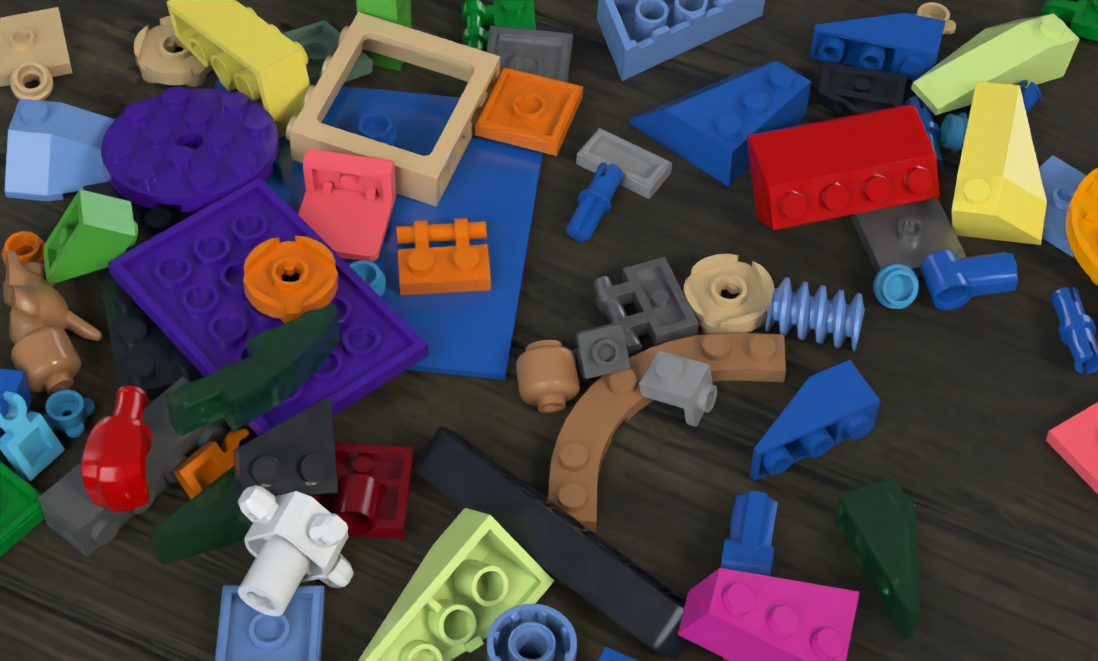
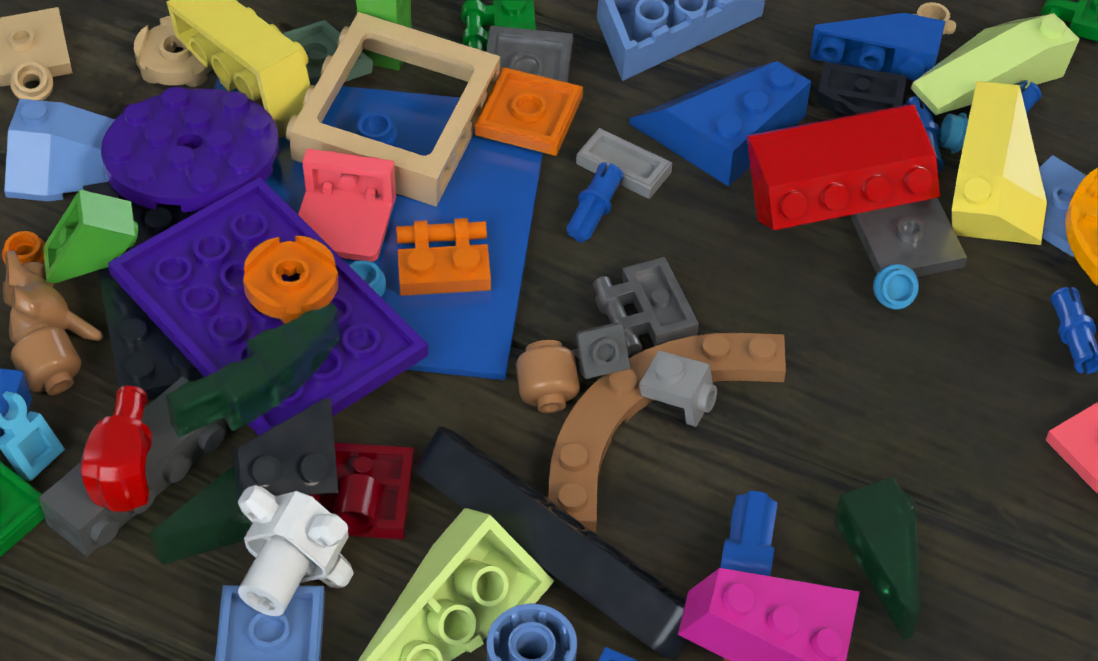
dark azure plate [42,390,95,438] -> none
orange plate [172,429,249,510] -> none
tan plate [683,254,775,334] -> none
blue slope [750,360,880,481] -> none
medium blue piece [765,277,865,352] -> none
blue piece [920,250,1018,310] -> none

